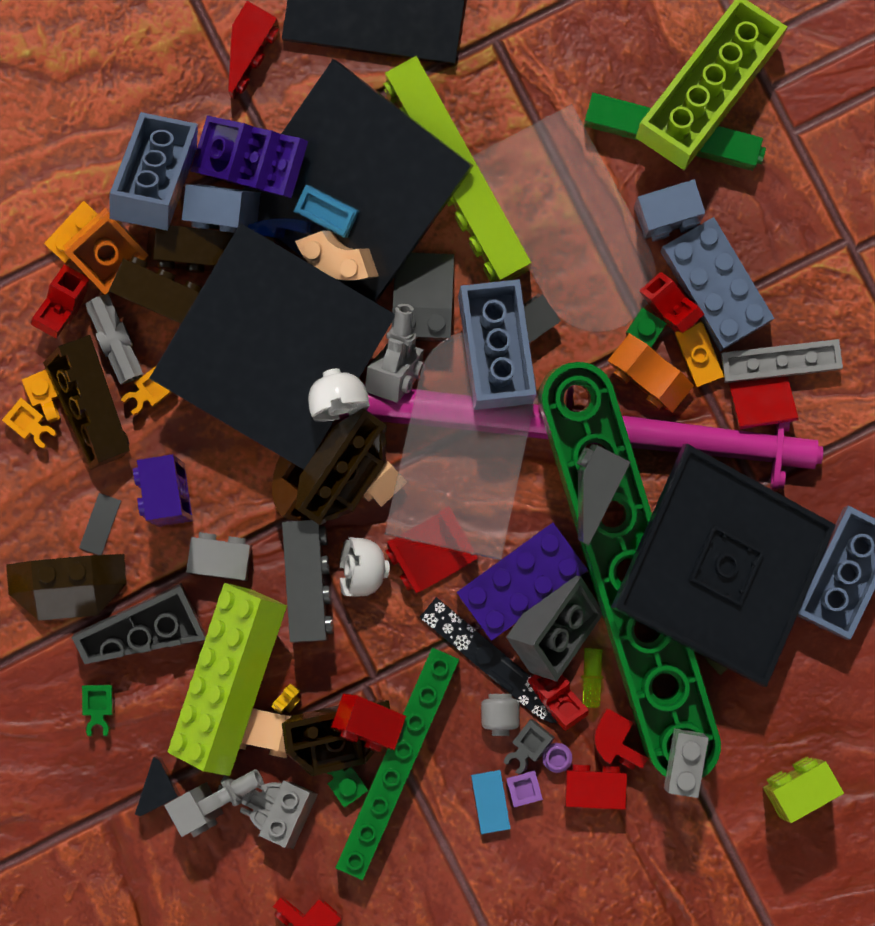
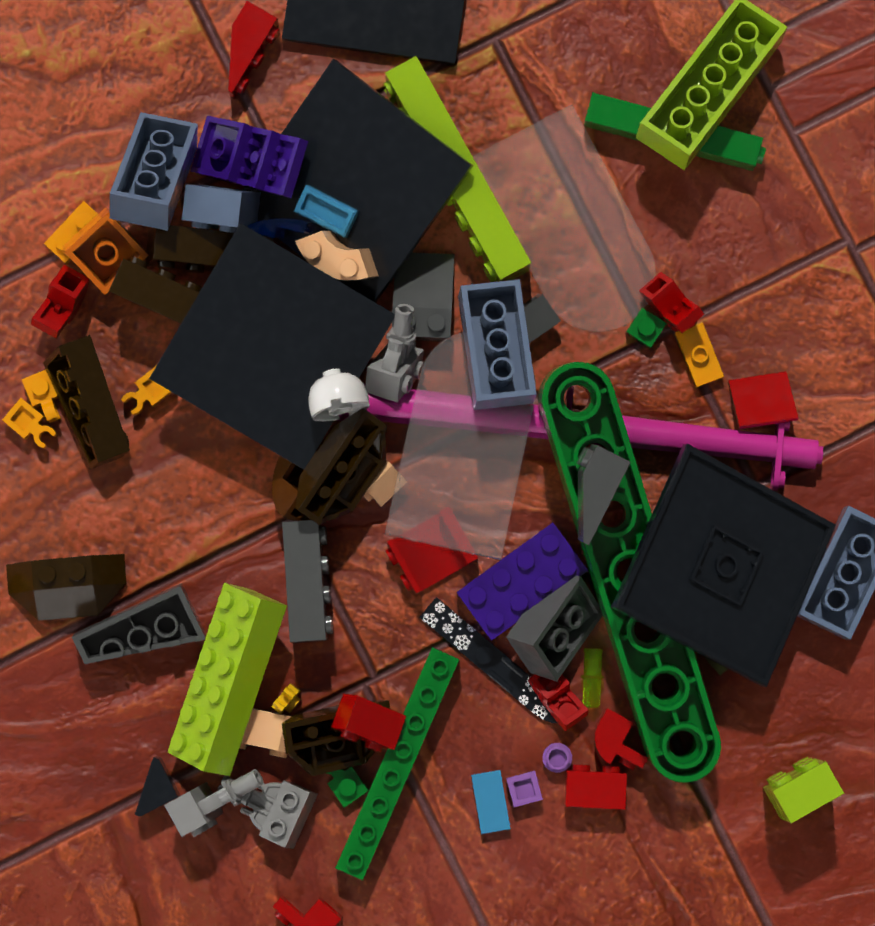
dark grey sticker [79,493,121,555] -> none
green plate [82,685,114,736] -> none
light grey piece [85,294,144,385] -> none
dark purple brick [133,454,193,527] -> none
light grey brick [186,532,252,581] -> none
white cylinder [340,537,390,597] -> none
light grey head [481,694,520,736] -> none
dark grey plate [504,719,555,774] -> none
orange brick [607,333,694,413] -> none
sand blue brick [634,179,705,242] -> none
sand blue brick [660,217,774,352] -> none
light grey brick [664,728,709,798] -> none
light grey plate [721,339,843,383] -> none

